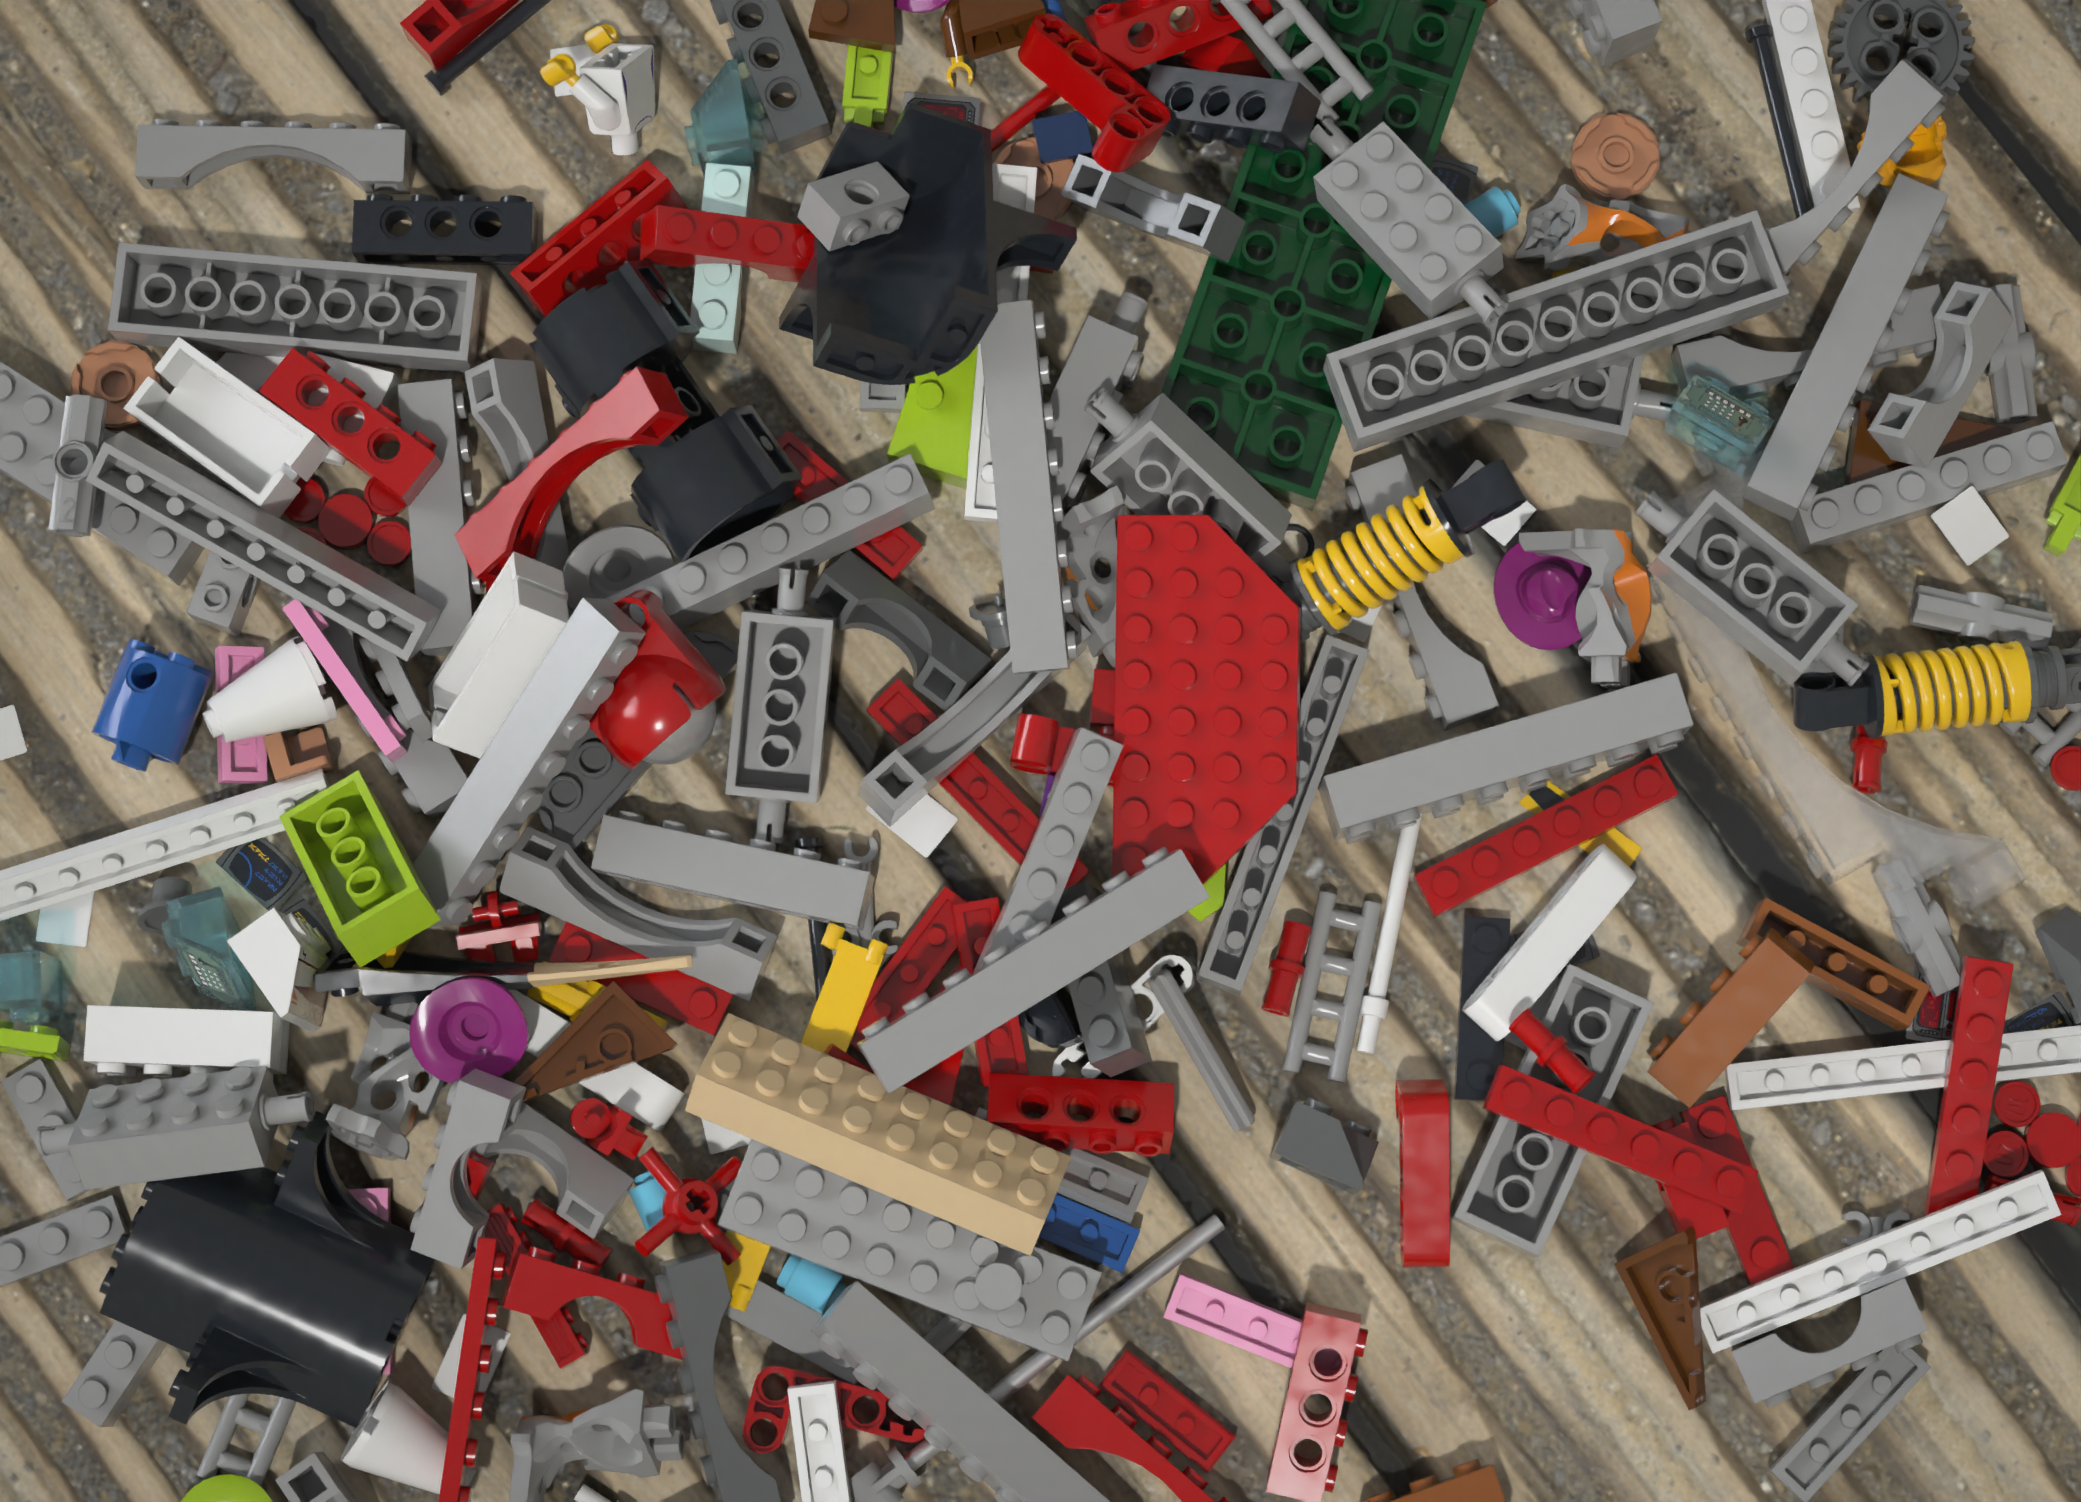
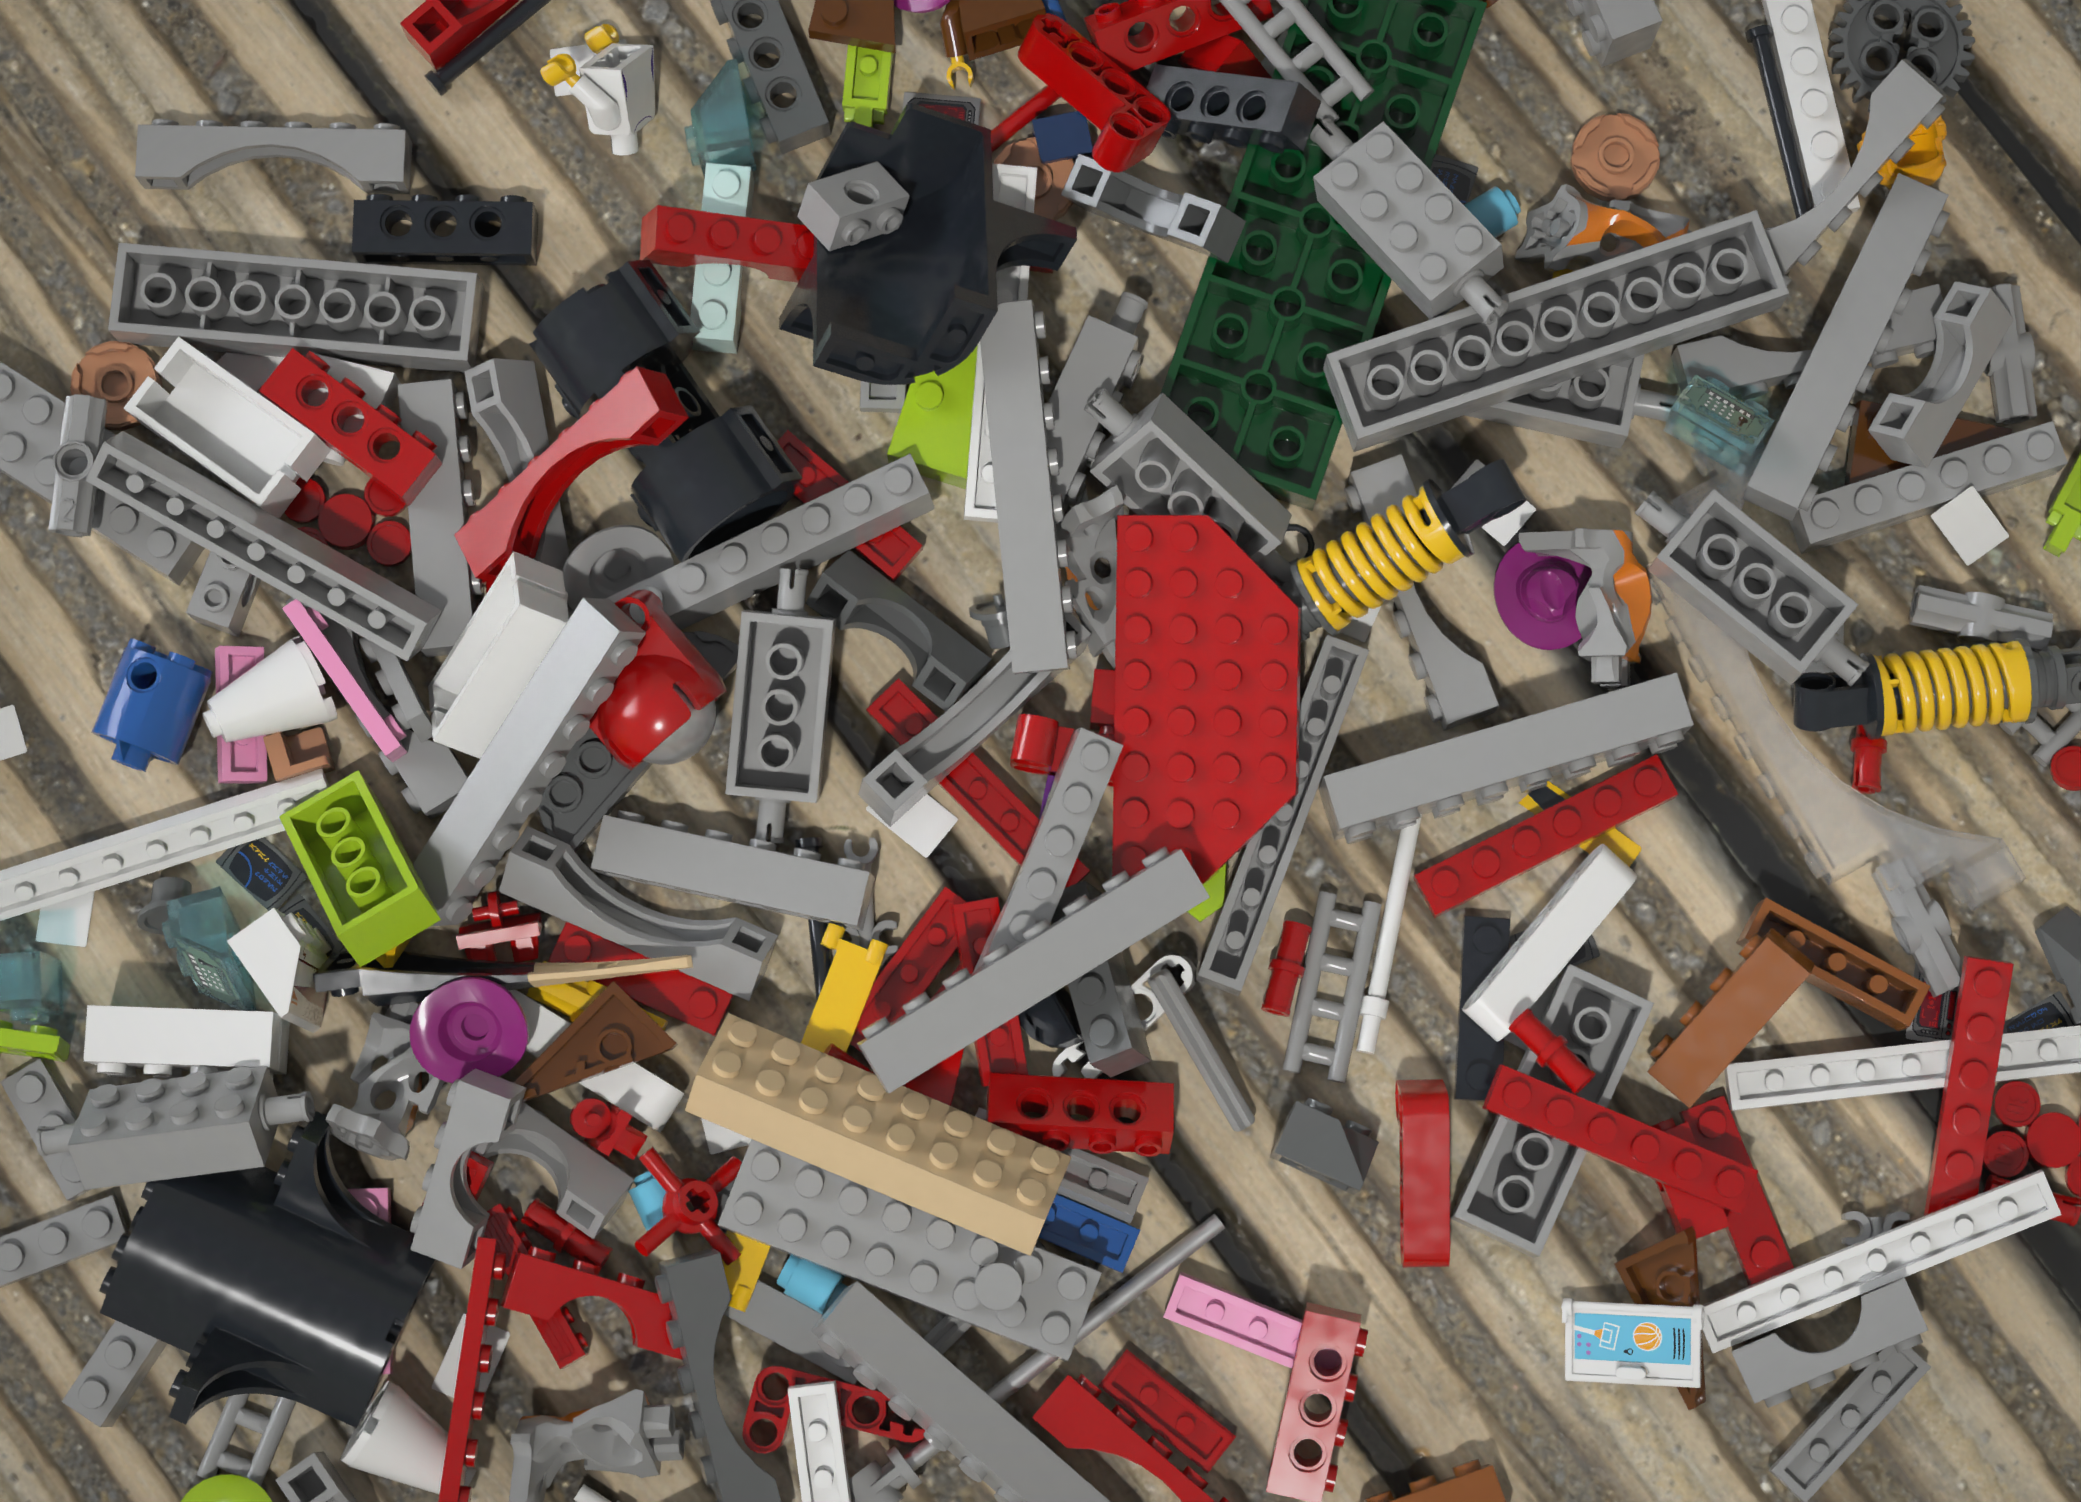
red brick [510,160,689,317] -> none
none -> door [1561,1298,1705,1388]

